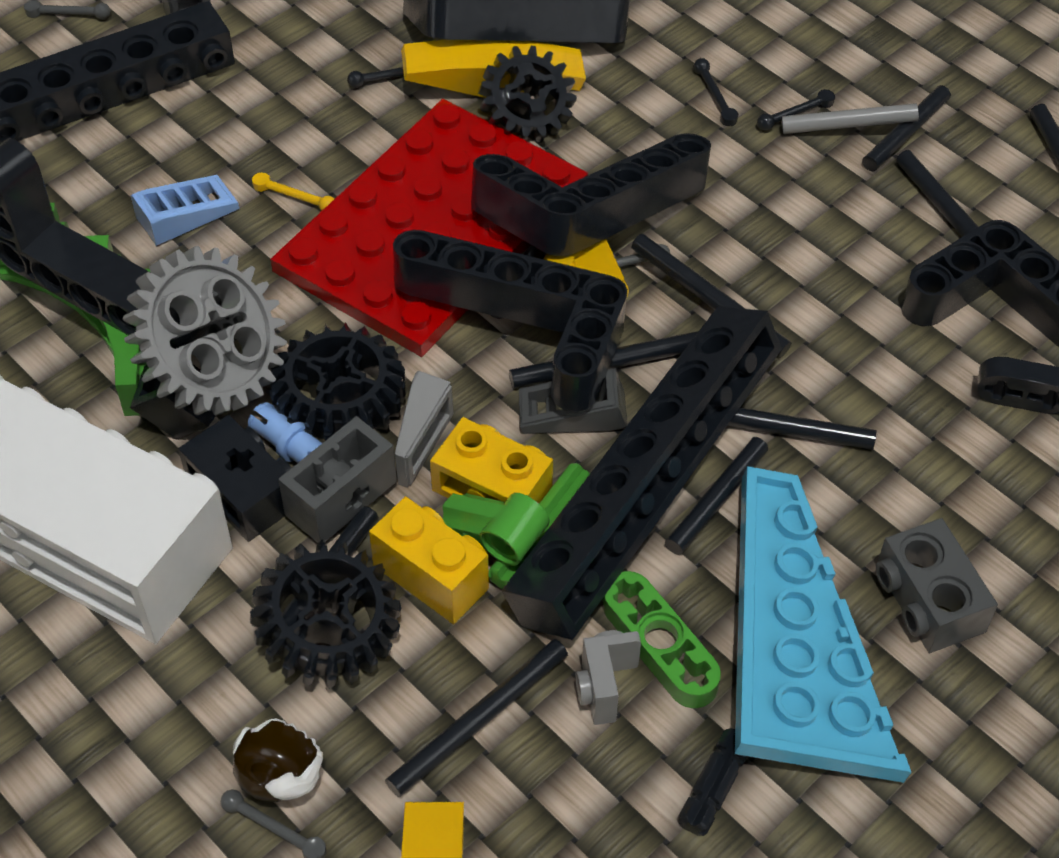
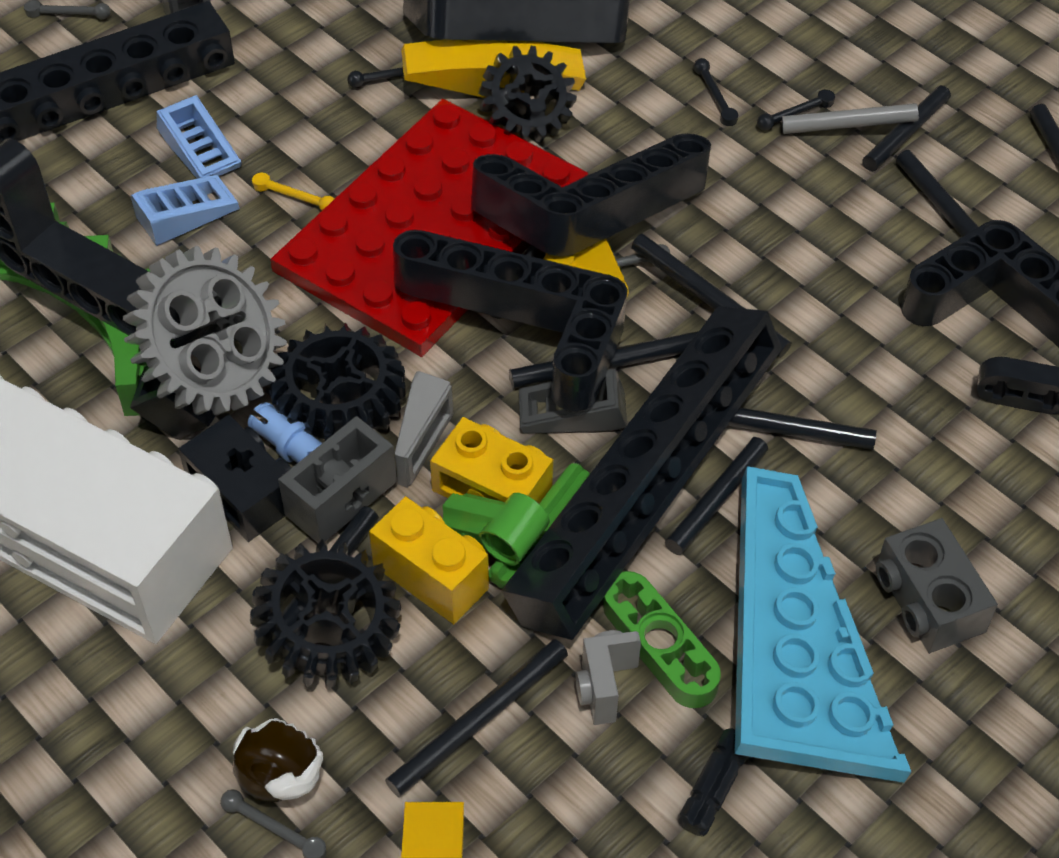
none -> light blue slope [157,95,242,179]

